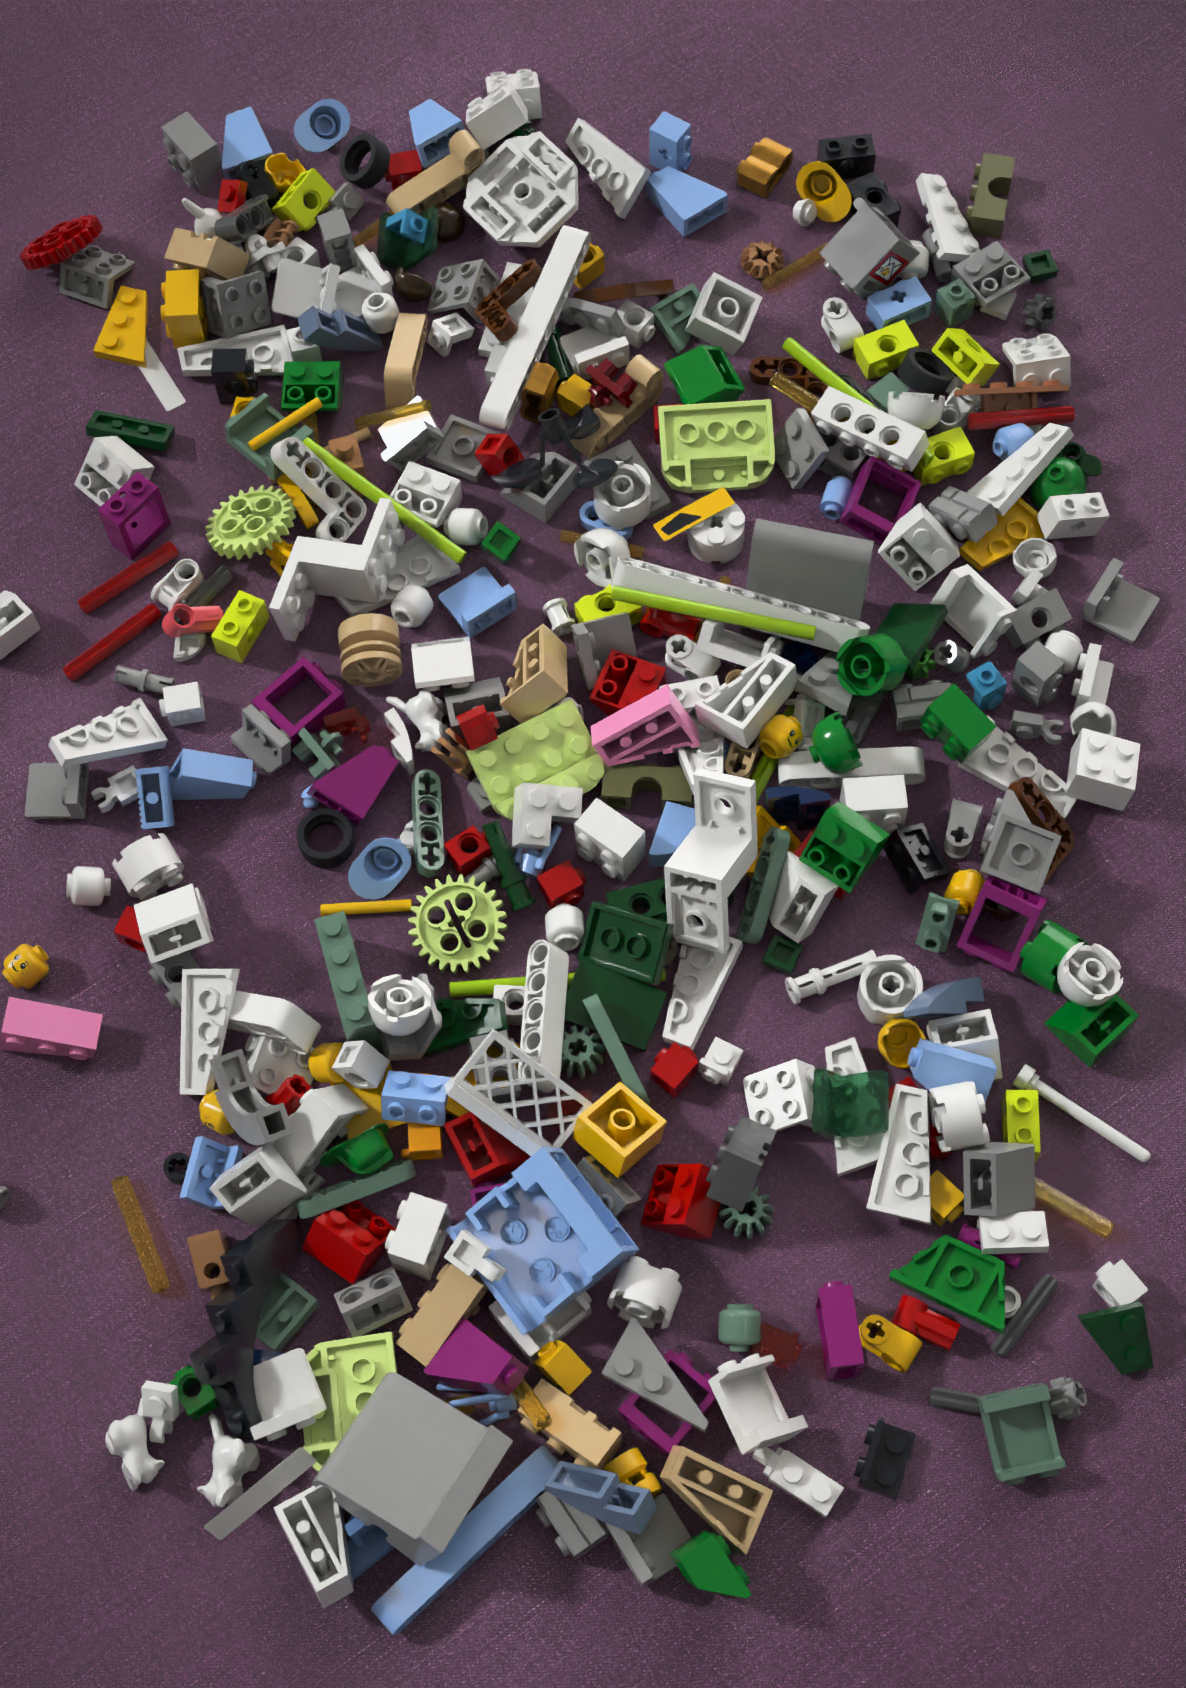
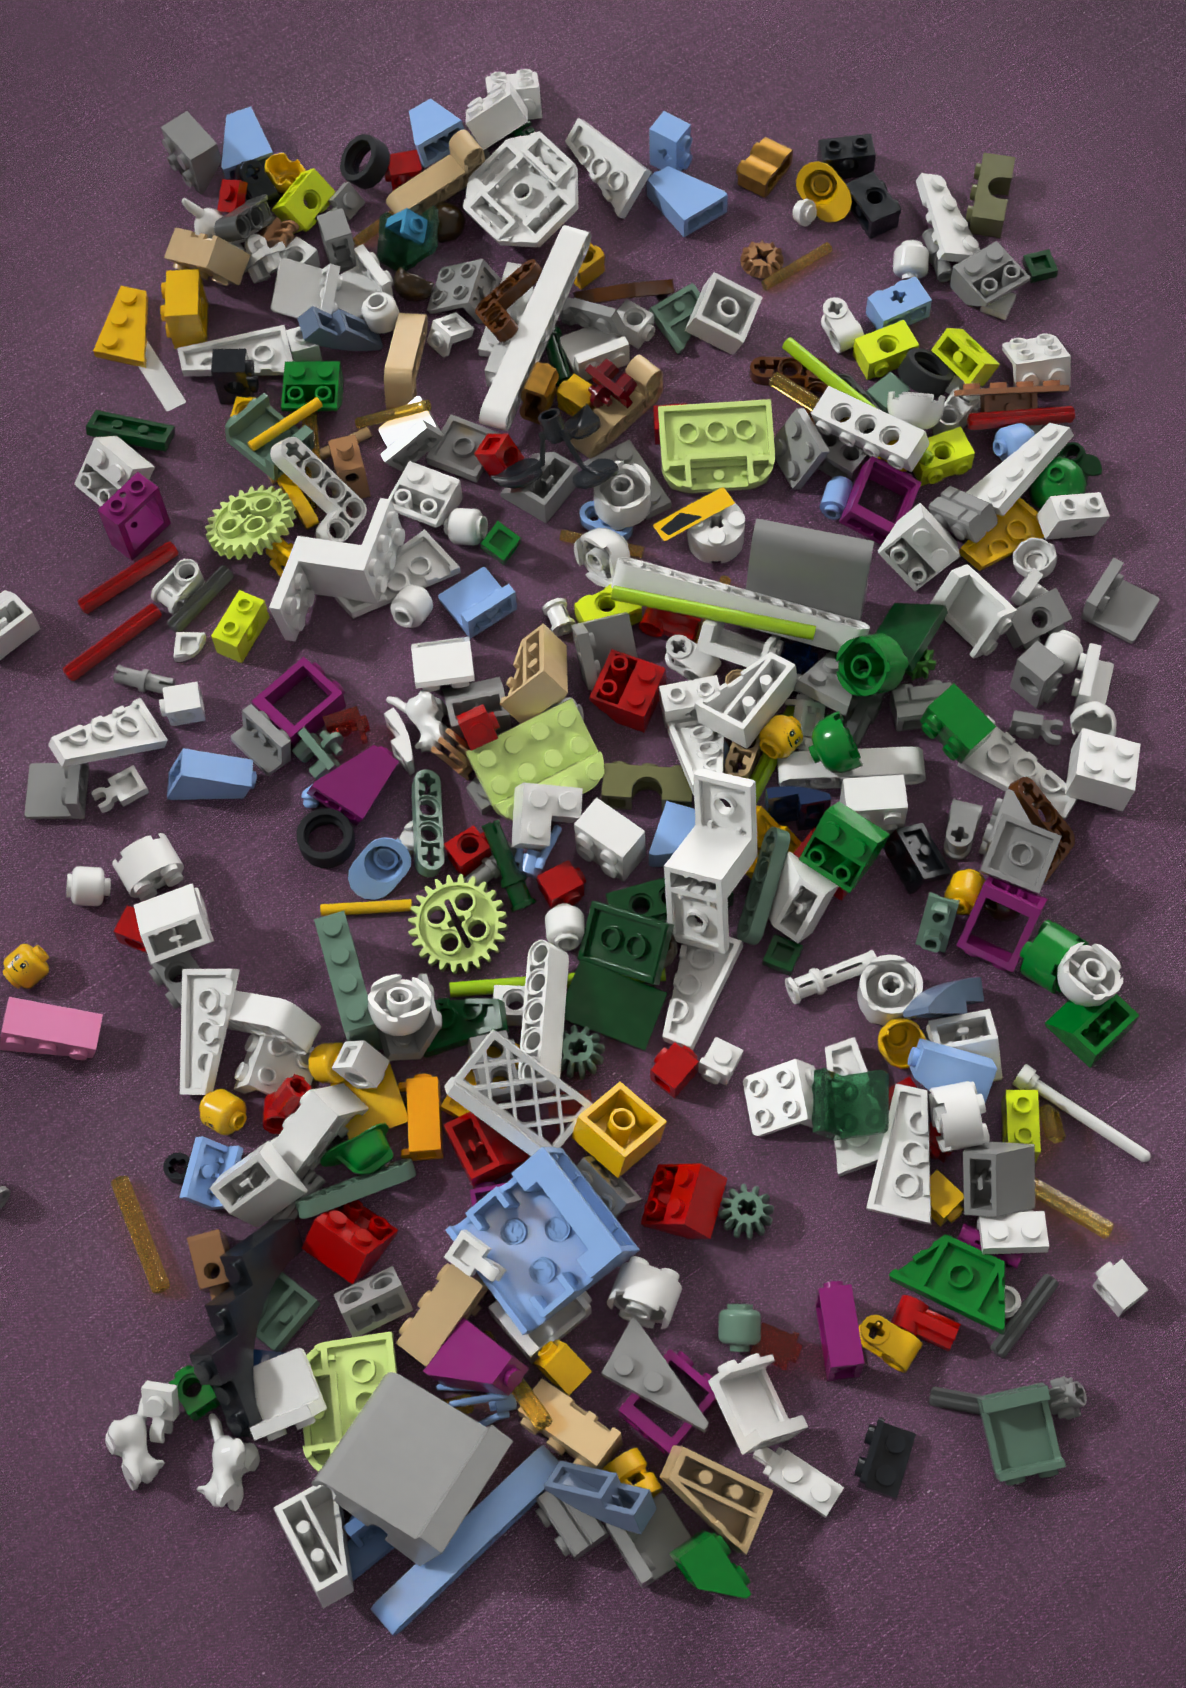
red gear [19,214,103,271] -> none
light grey bracket [59,246,135,309] -> none
light blue brick [134,766,175,829] -> none
coral piece [162,604,224,638] -> none
light grey bracket [200,271,272,338] -> none
white sticker [204,1447,317,1540] -> none
light grey arch [209,1049,294,1146] -> none
light blue piece [294,99,351,153] -> none
lime piece [302,437,467,564] -> none
tan wheel [338,613,403,687] -> none
light blue bracket [381,1070,451,1126] -> none
white brick [385,1192,452,1281] -> none
sand green beam [582,994,651,1105] -> none
bright pink wedge [591,684,701,767] -> none
green slope [663,345,745,405] -> none
dark grey wedge [705,1116,777,1212] -> none
light grey container [820,197,920,299] -> none
sand green brick [934,278,976,328] -> none
light grey bush [934,640,971,673] -> none
dark azure bracket [966,661,1007,711] -> none
dark grey gear [1022,293,1058,330] -> none
dark green wing [1078,1301,1154,1375] -> none
none -> clear yellow tile [1039,1104,1066,1143]

